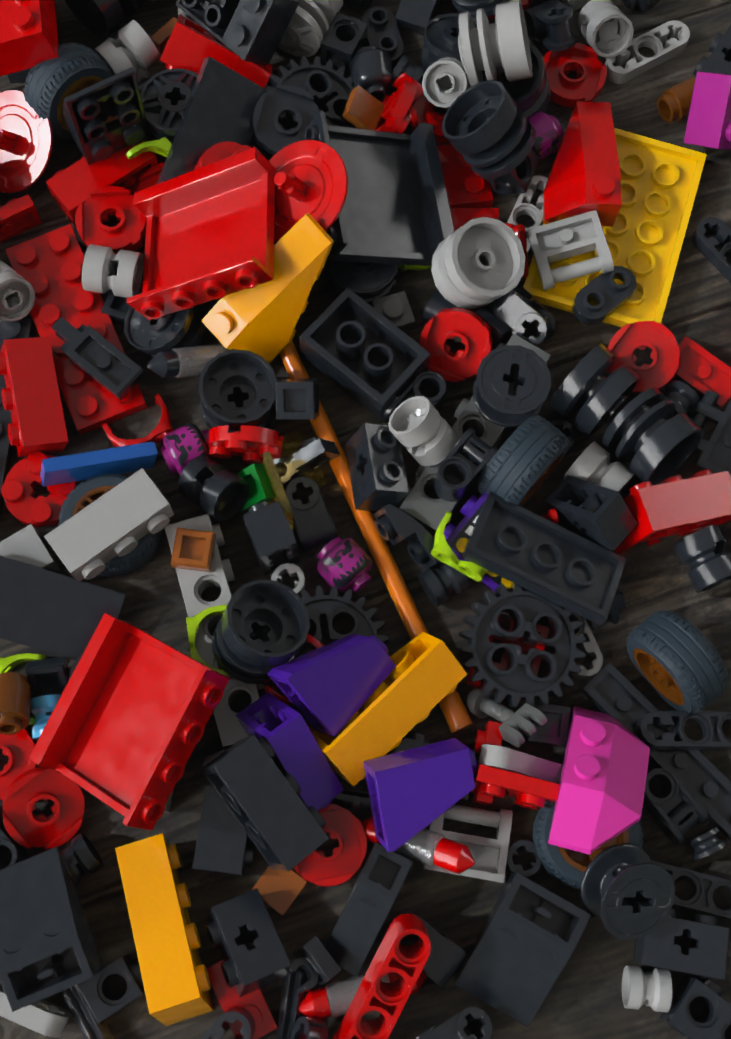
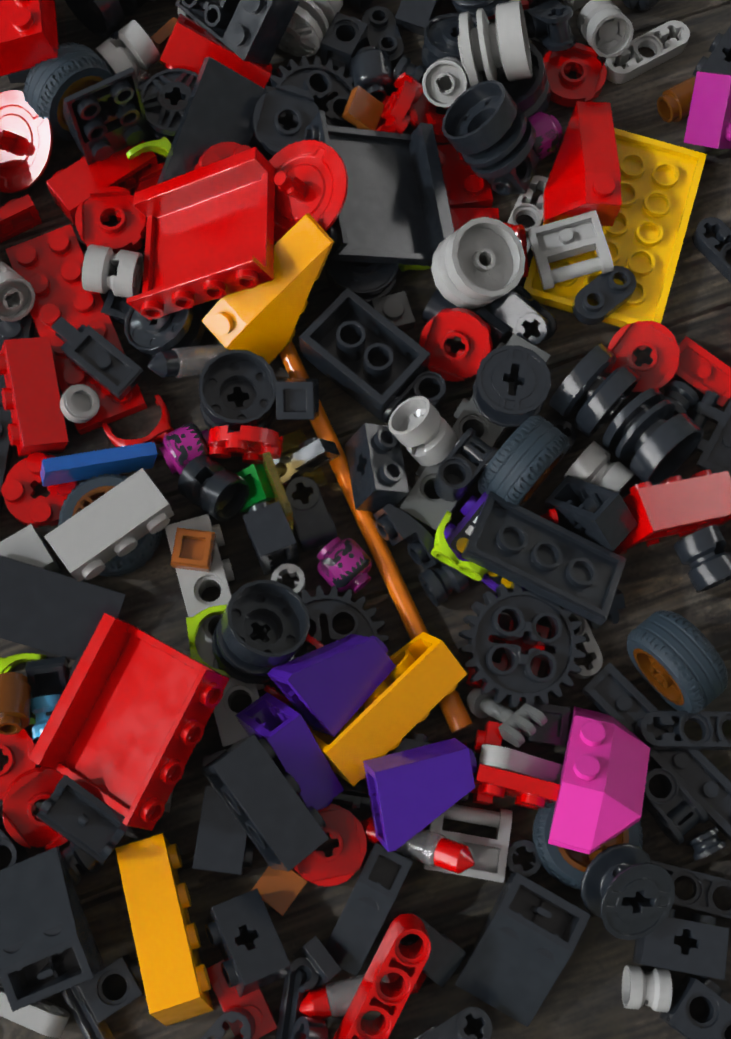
none -> black hinge [36,775,130,865]
none -> light grey tile [60,384,100,423]

